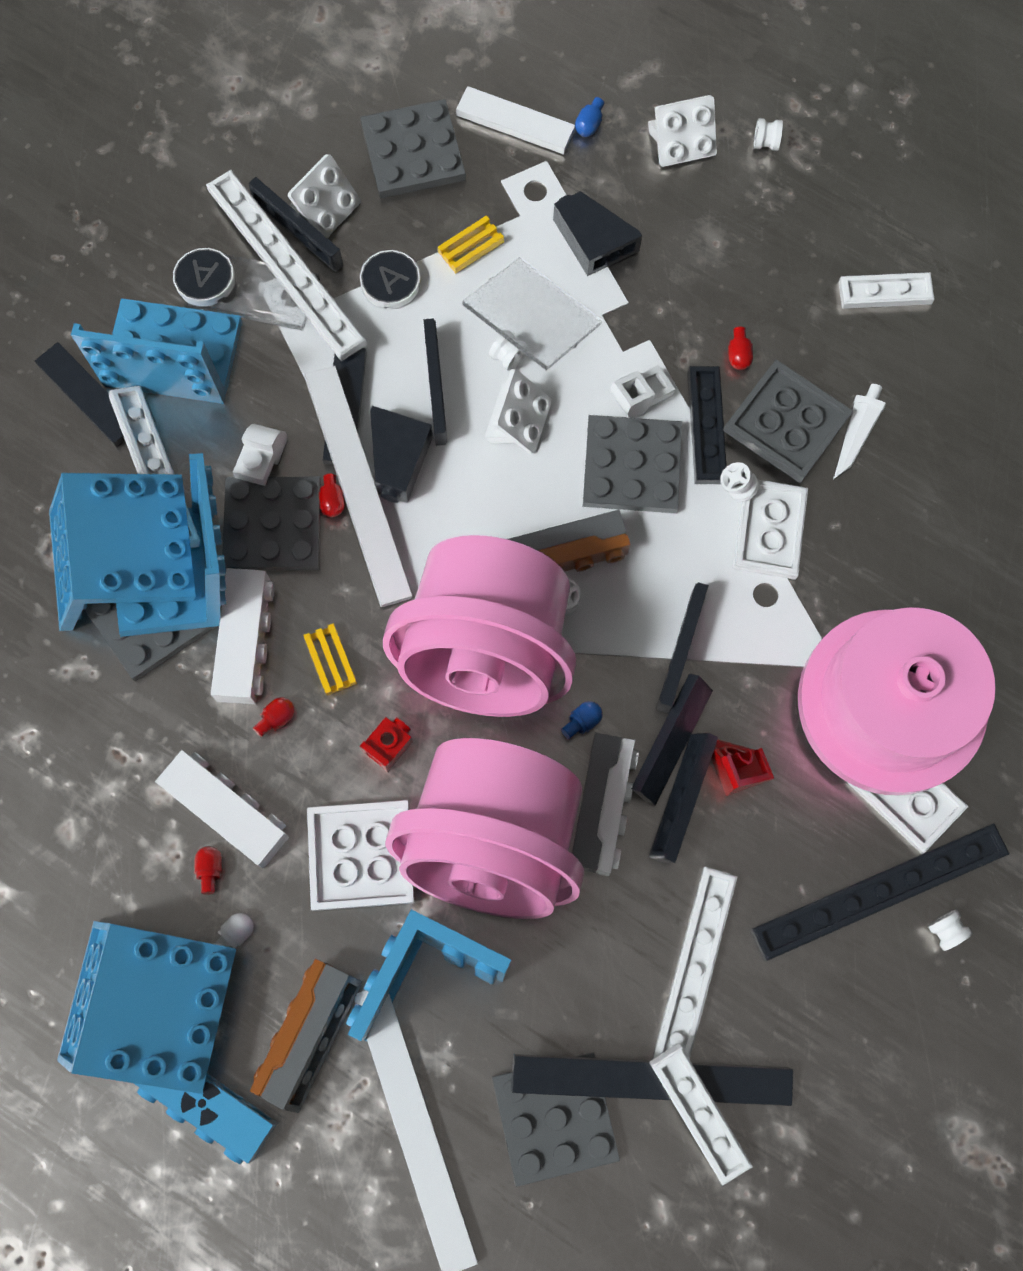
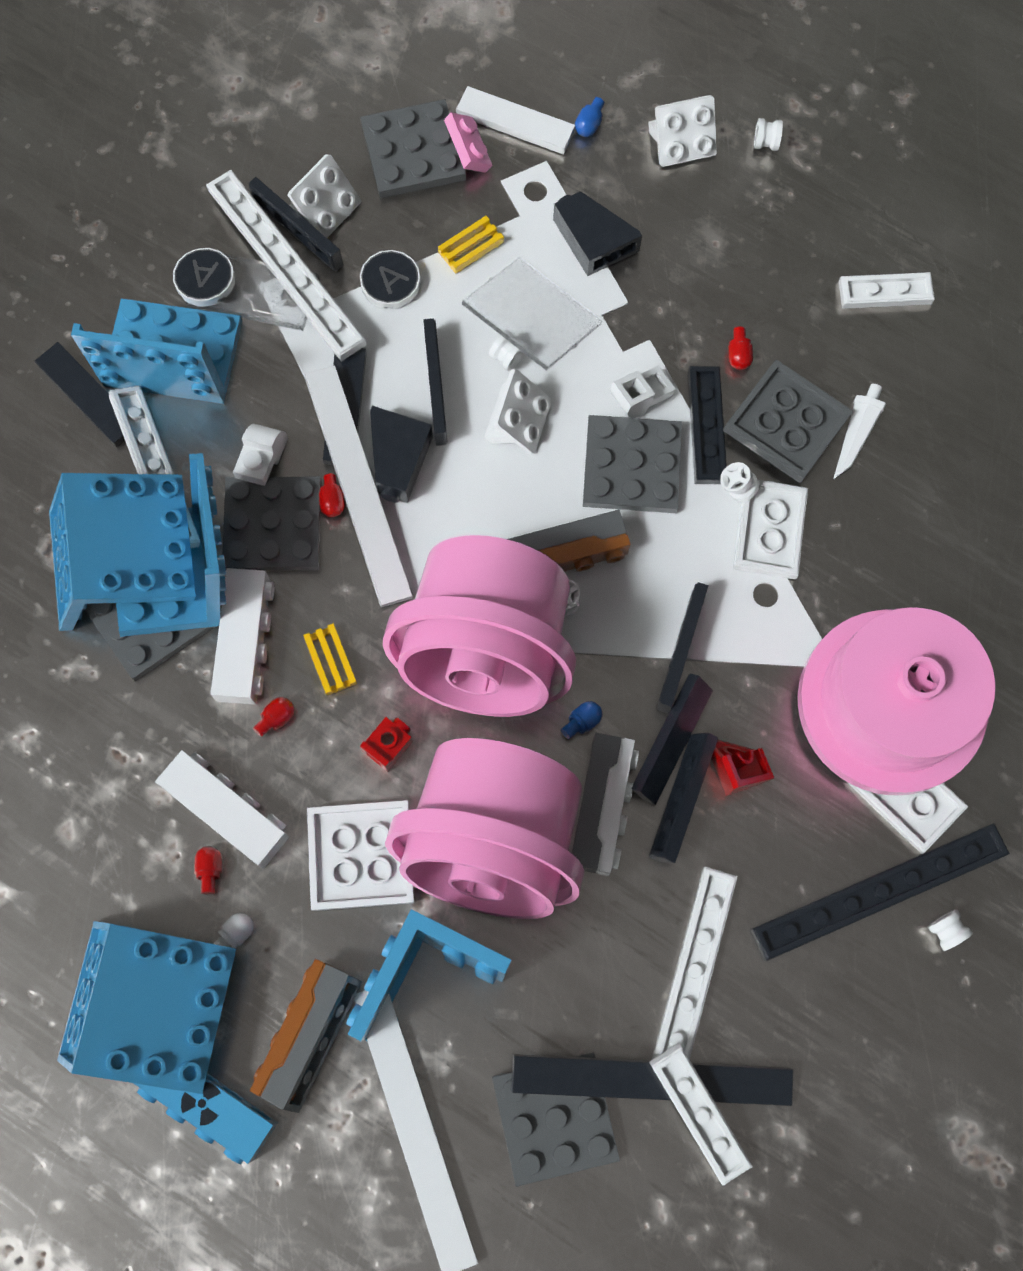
none -> bright pink plate [444,112,492,173]

